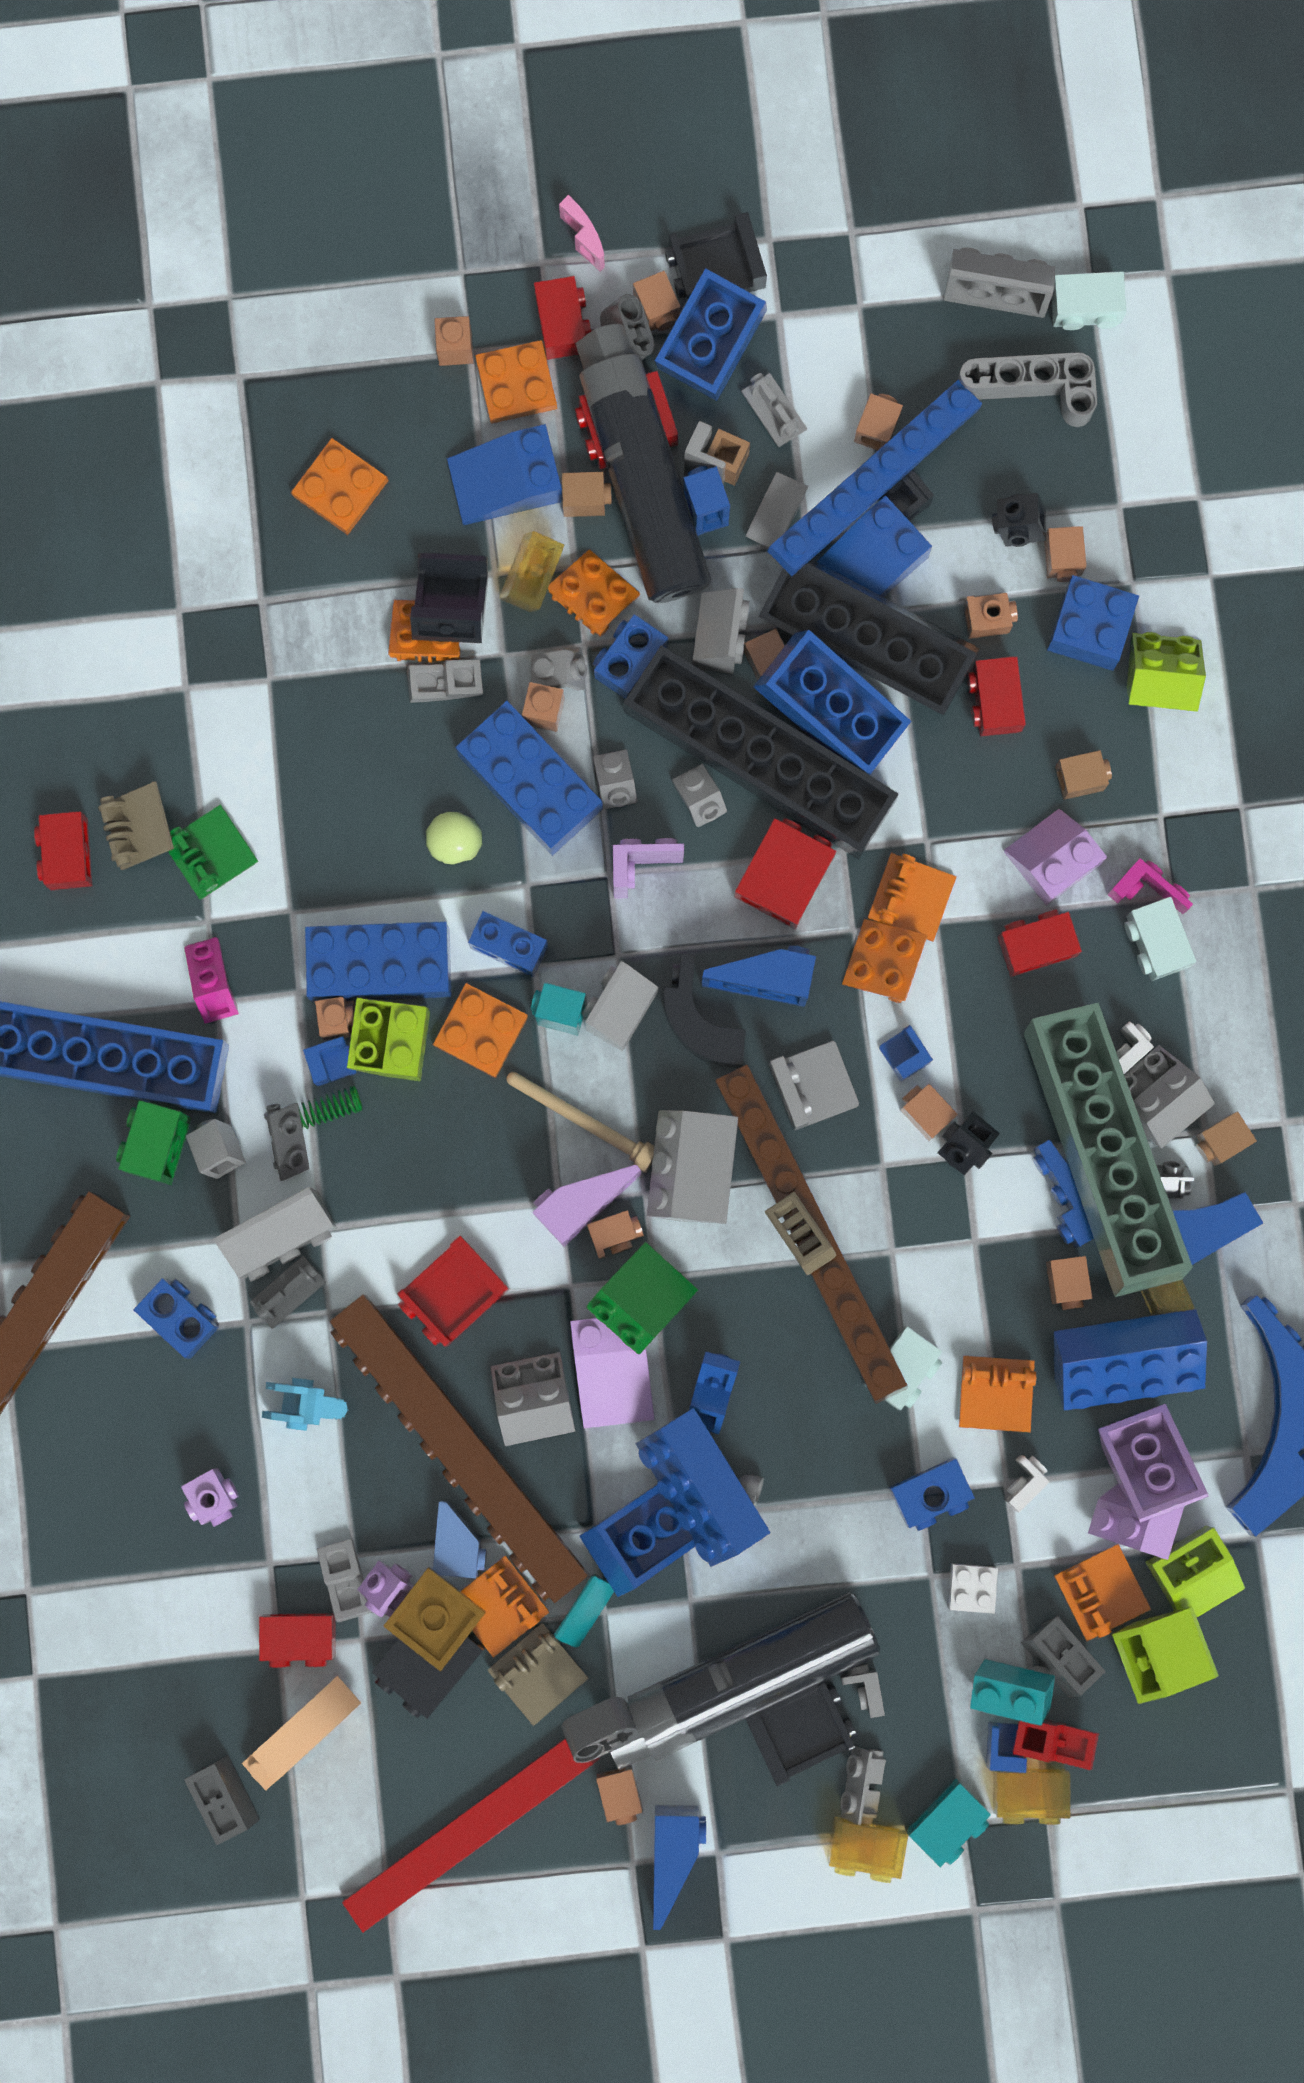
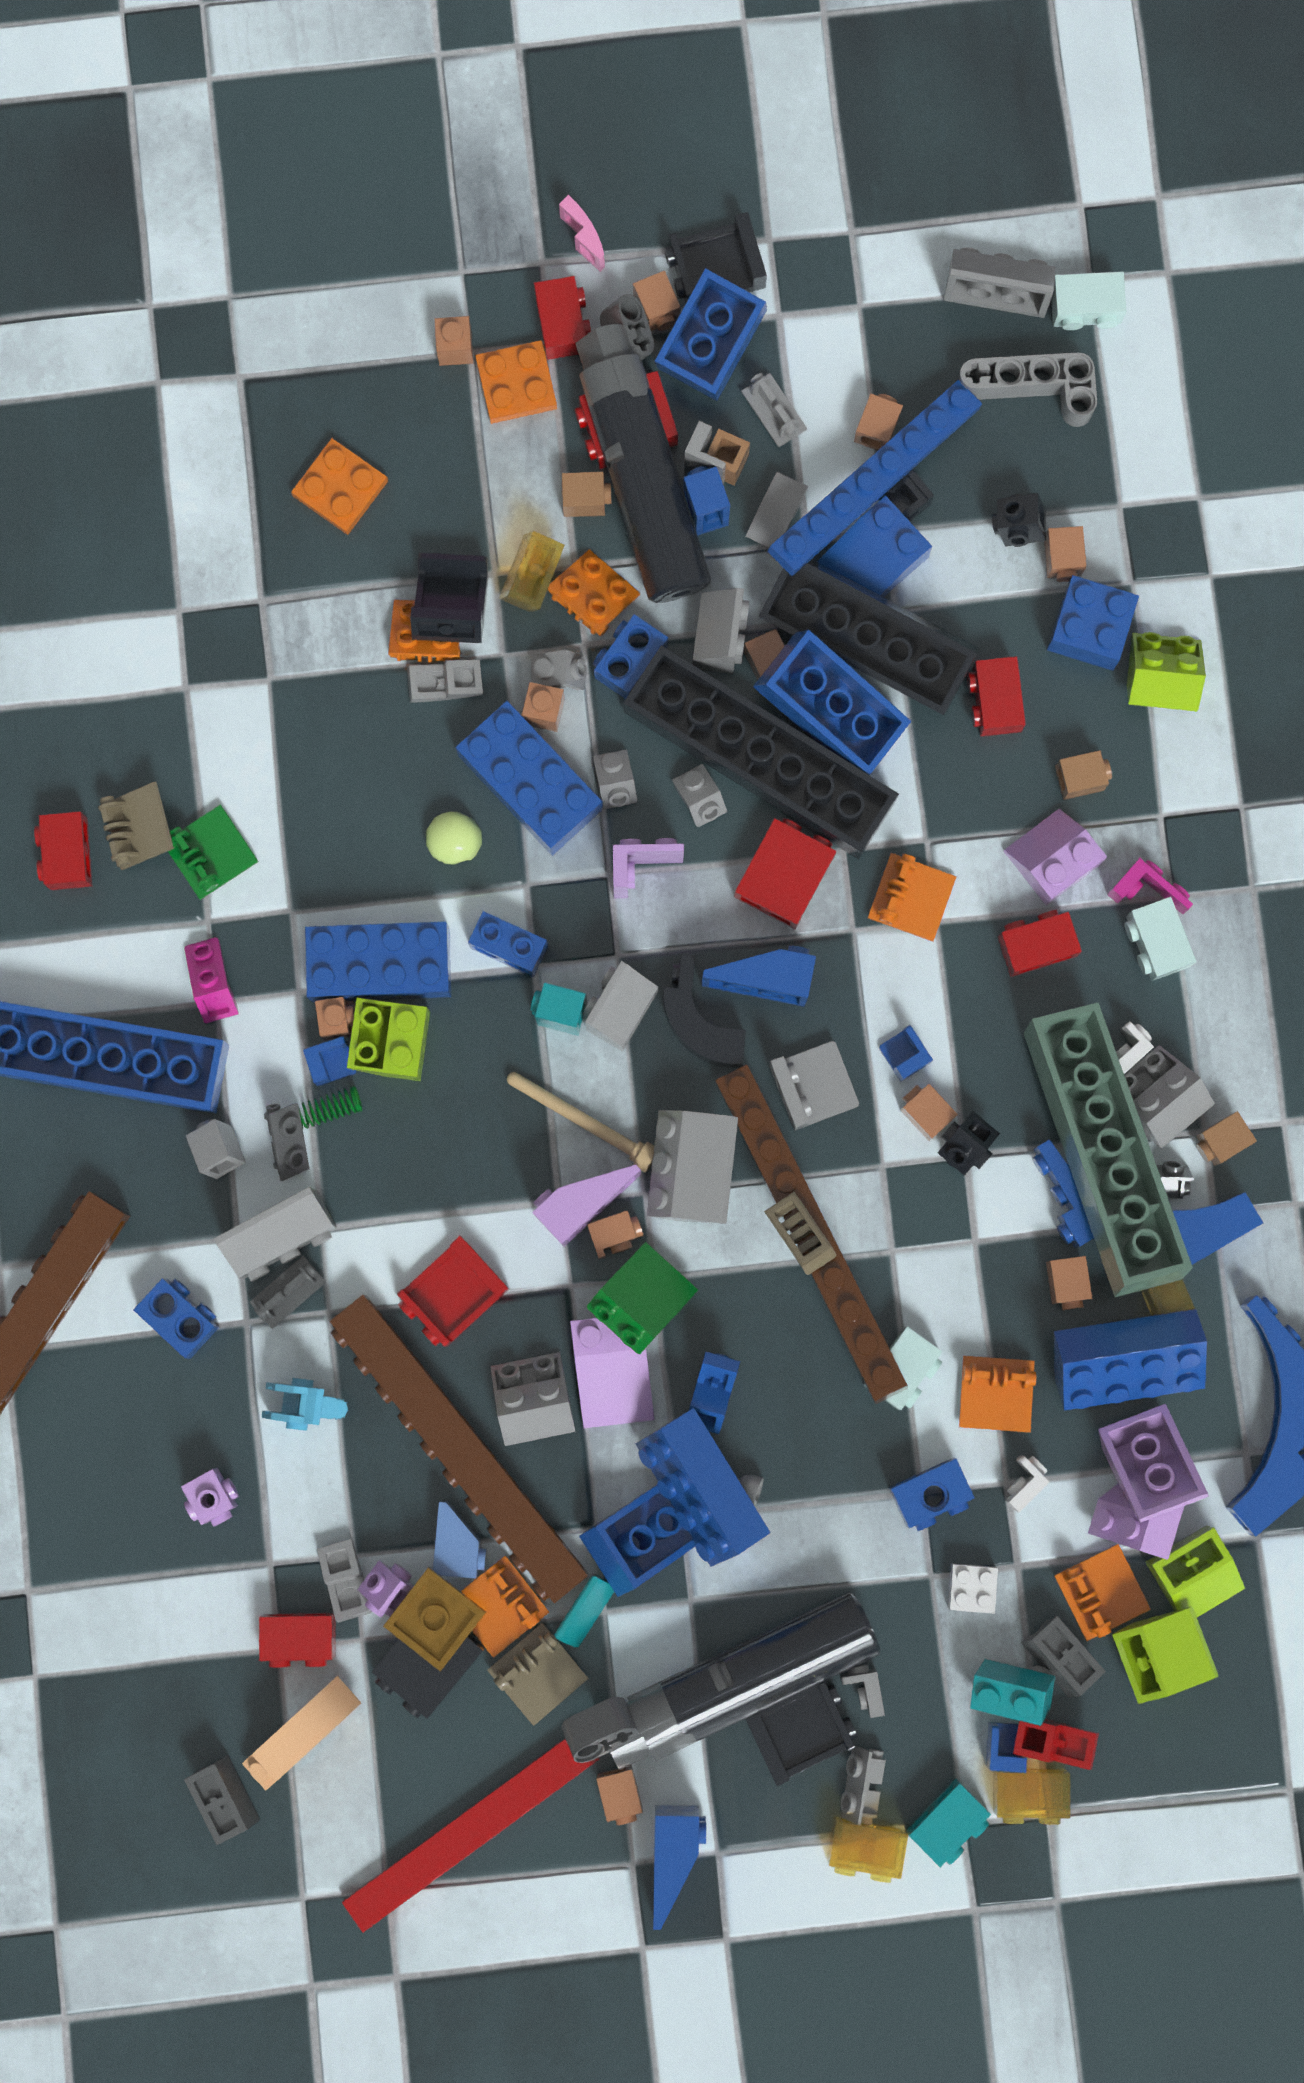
green brick [116,1100,192,1186] -> none
orange plate [433,983,529,1078] -> none
blue slope [447,424,563,525] -> none
orange hinge [842,919,928,1003] -> none
nougat brick [963,593,1018,639] -> none

